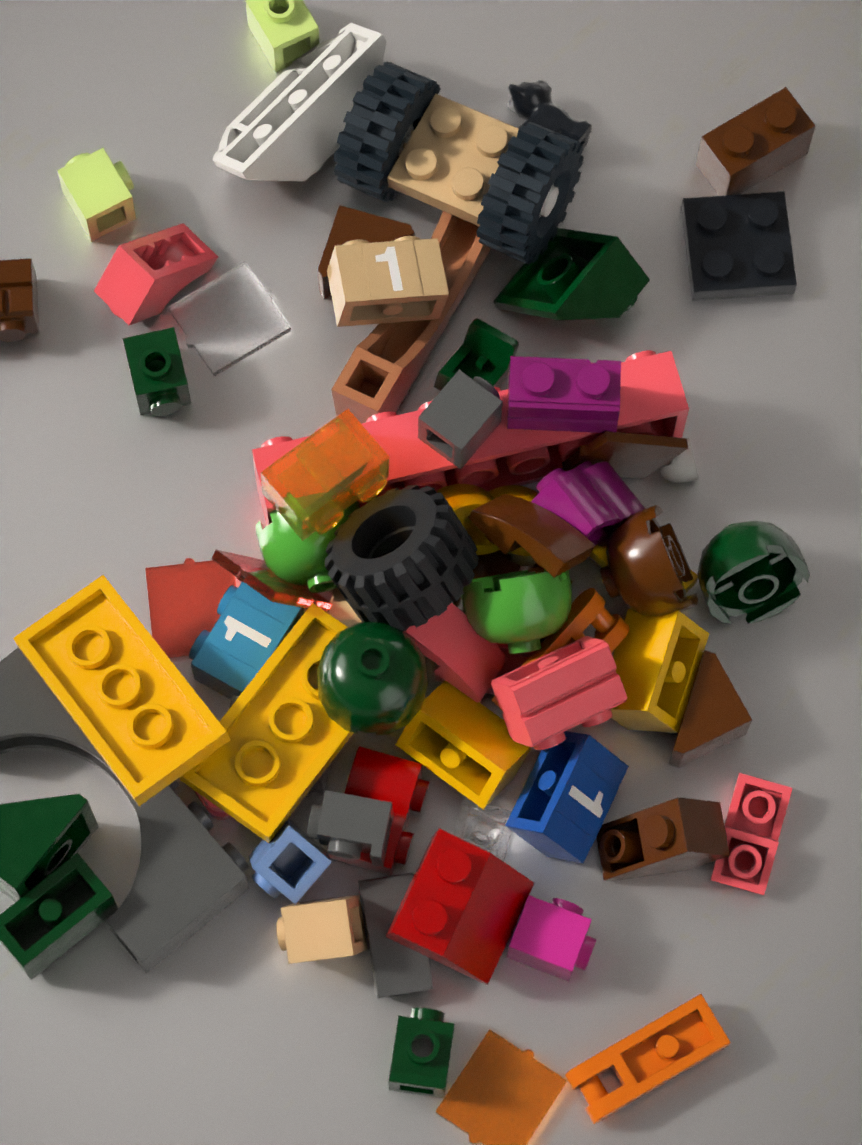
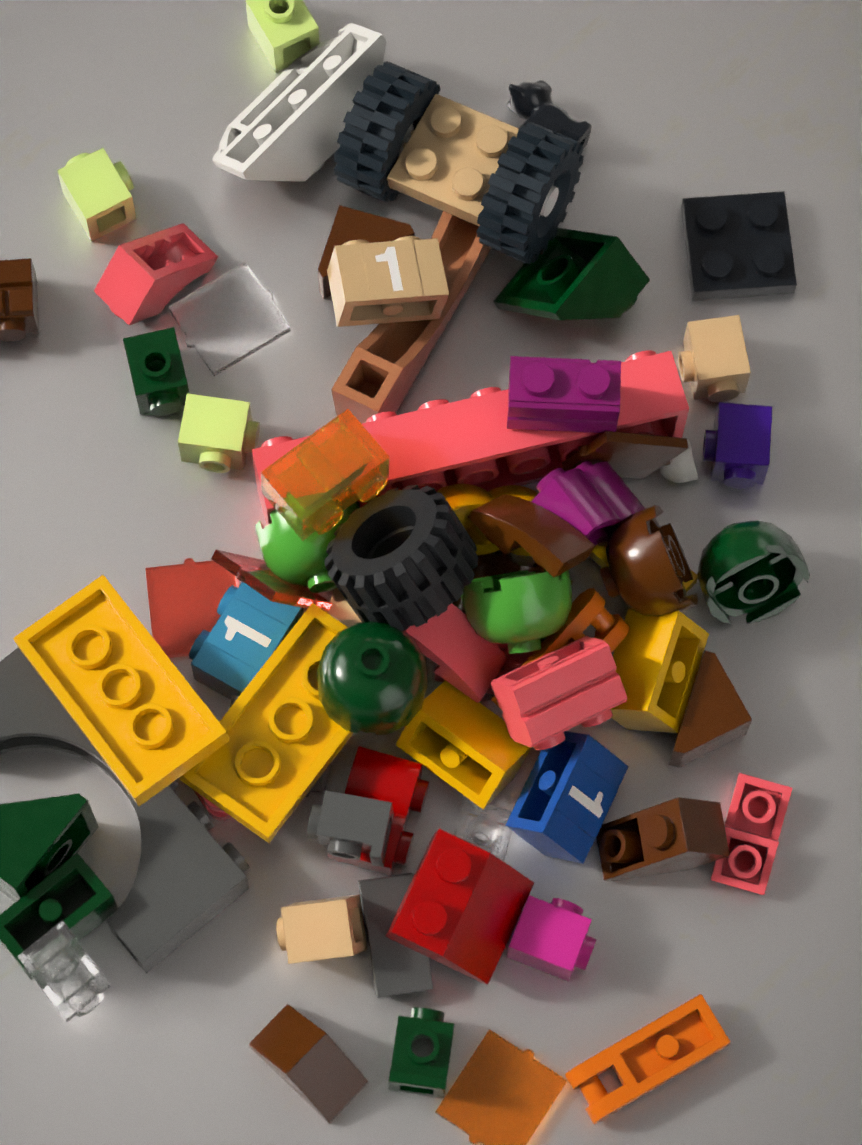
medium blue brick [248,818,332,904] -> none
dark grey brick [418,370,503,469] -> none
dark green bracket [433,318,519,391] -> none
reddish brown brick [696,87,816,196] -> none
none -> clear slope [17,920,111,1022]
none -> yellowish green brick [178,393,260,473]
none -> reddish brown slope [248,1004,368,1124]
none -> tan brick [678,315,751,402]
none -> dark purple brick [702,402,772,489]

